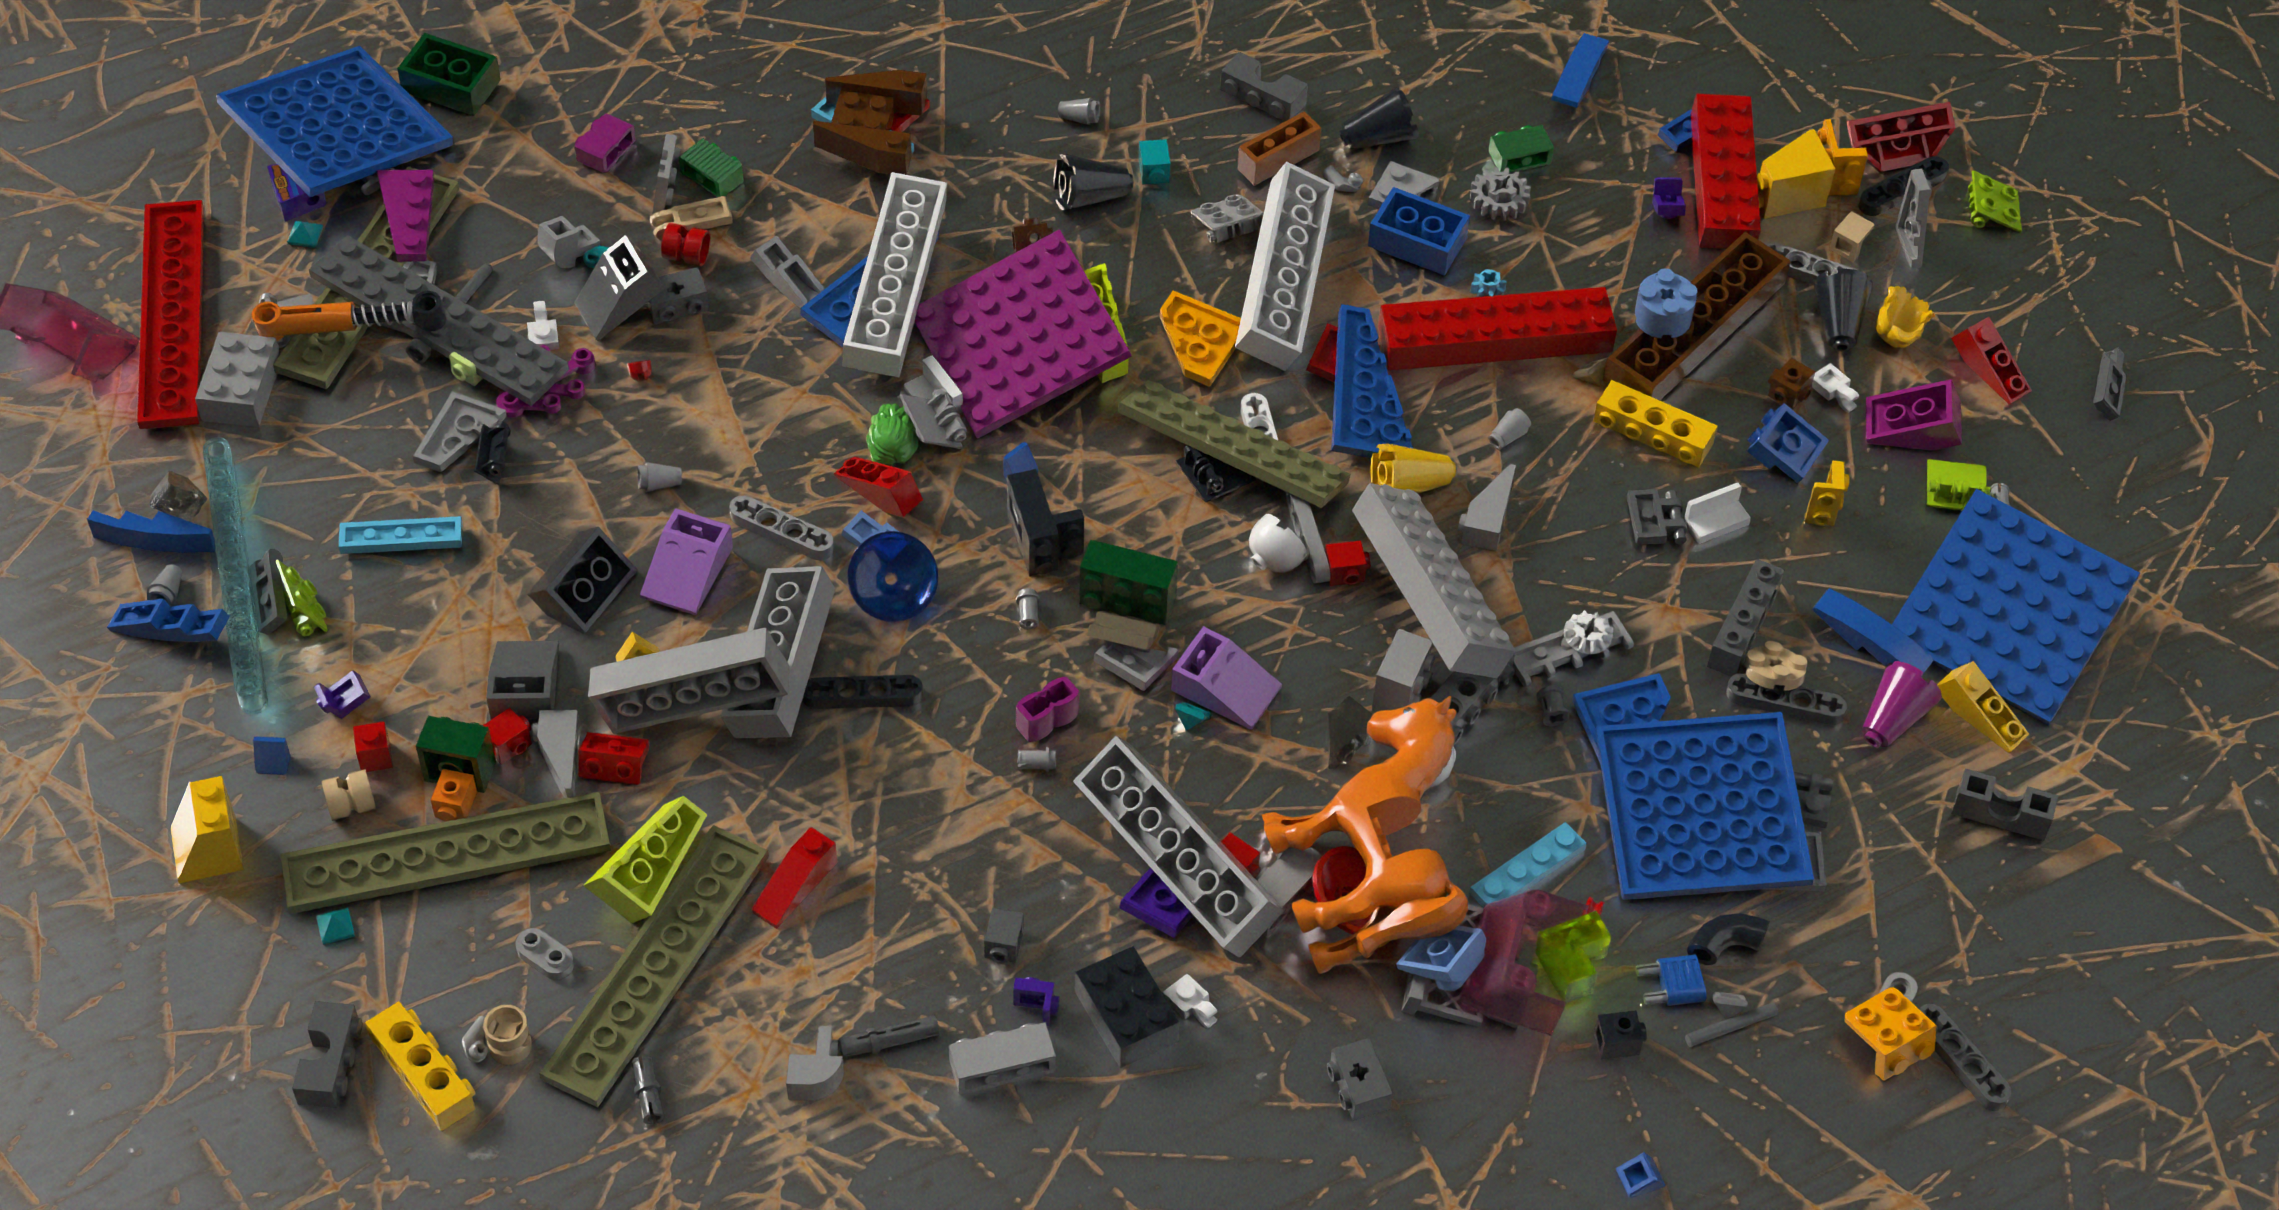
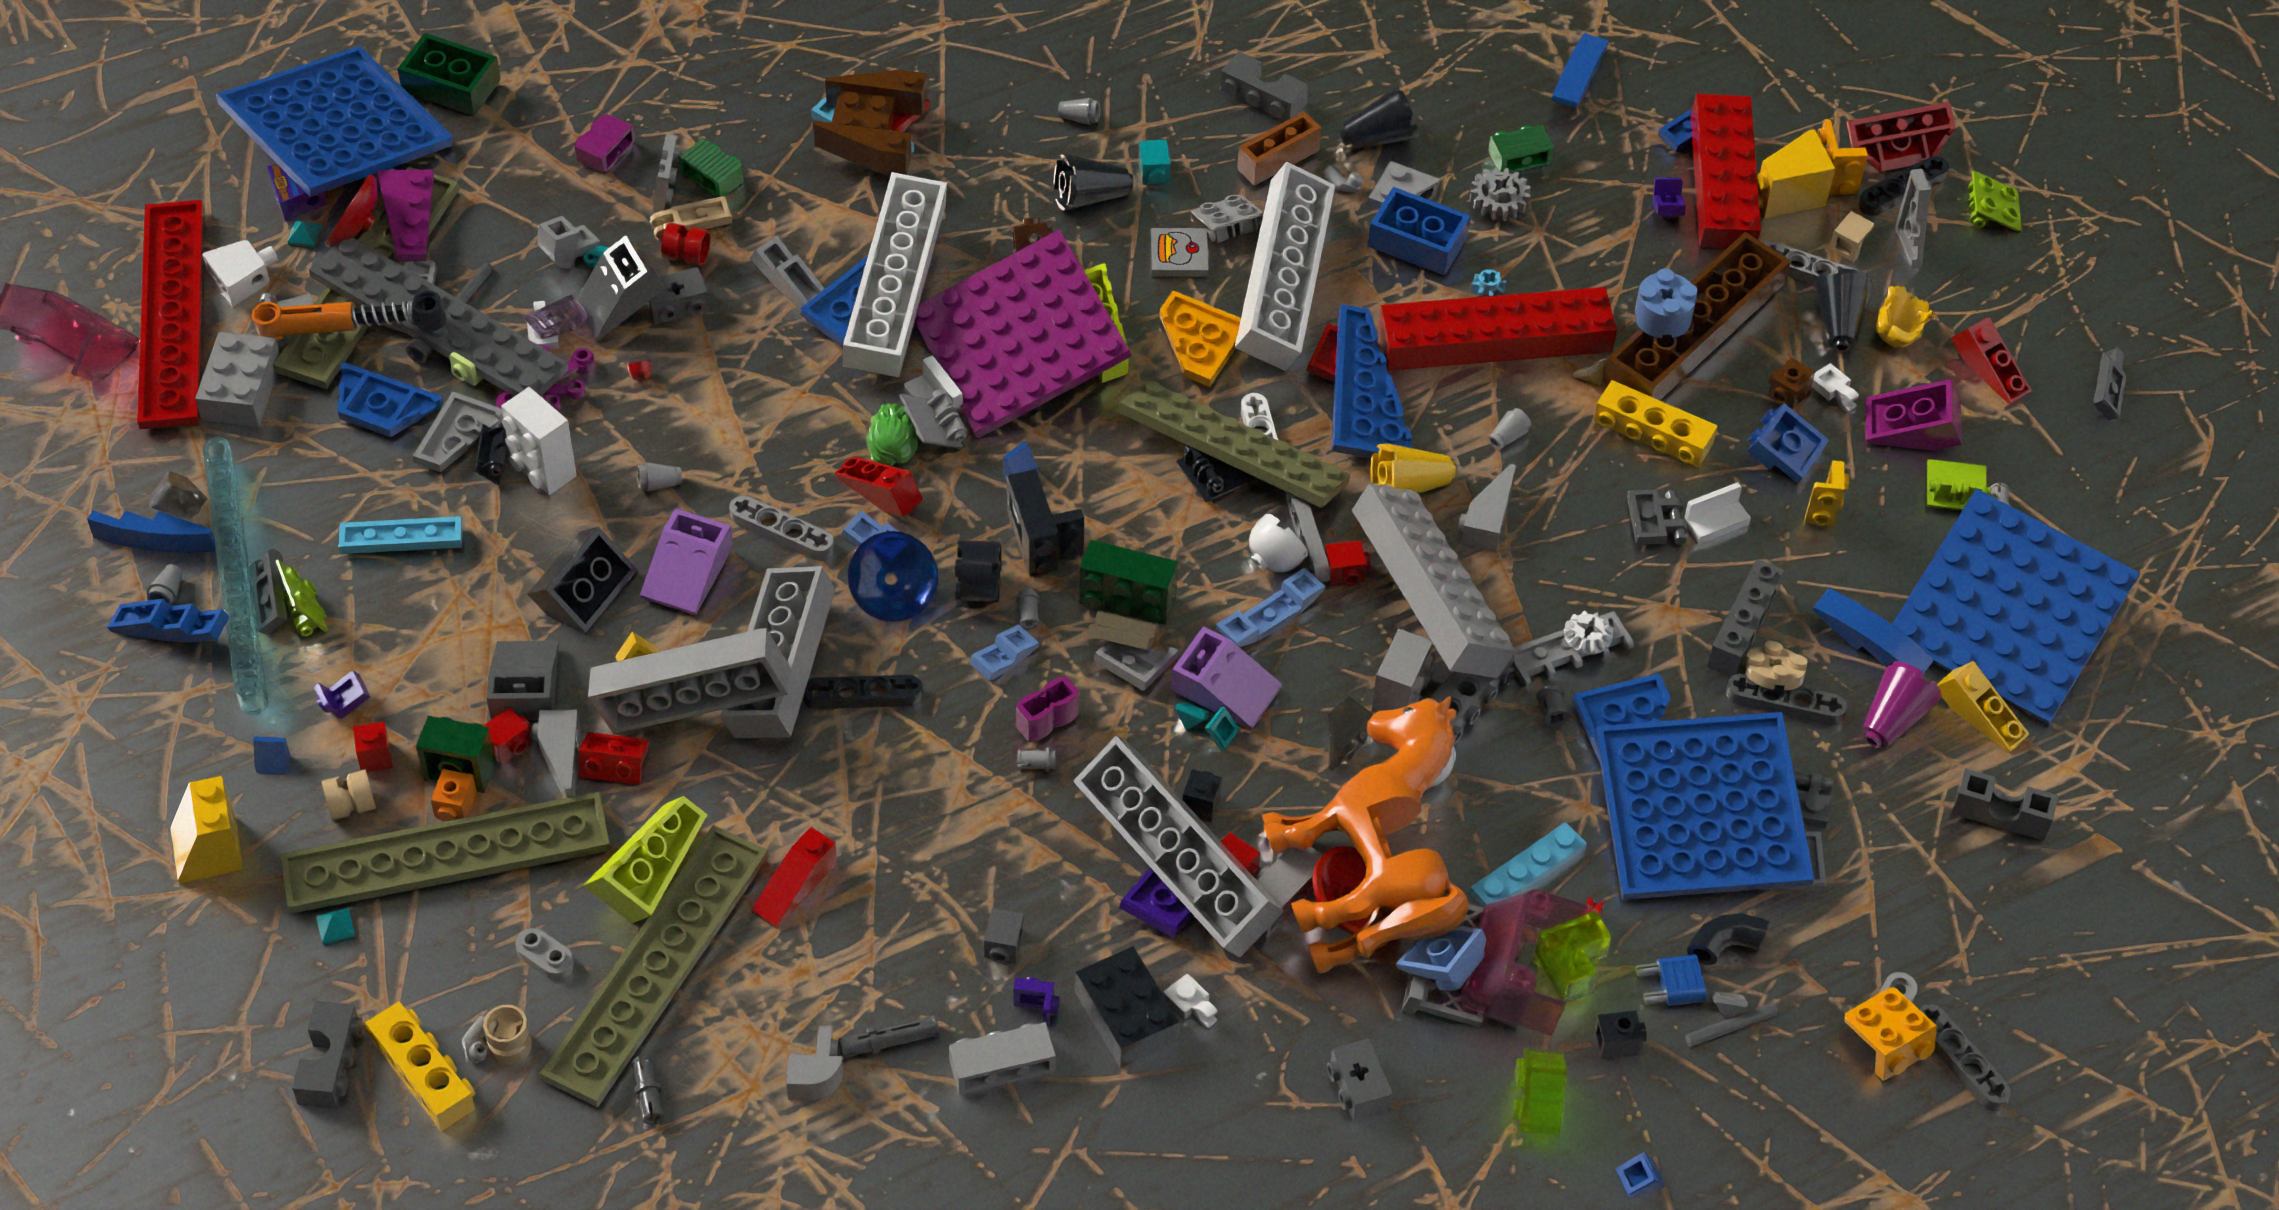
none -> white torso [202,240,278,307]
none -> red dish [324,174,377,248]
none -> blue wing [337,362,443,437]
none -> white brick [501,387,577,495]
none -> slope [525,295,588,339]
none -> black brick [955,540,1002,602]
none -> medium blue slope [970,624,1039,682]
none -> light grey tile [1151,228,1209,277]
none -> black brick [1182,769,1222,823]
none -> teal slope [1205,707,1240,751]
none -> medium blue slope [1216,568,1325,647]
none -> clear neon green brick [1513,1048,1567,1135]

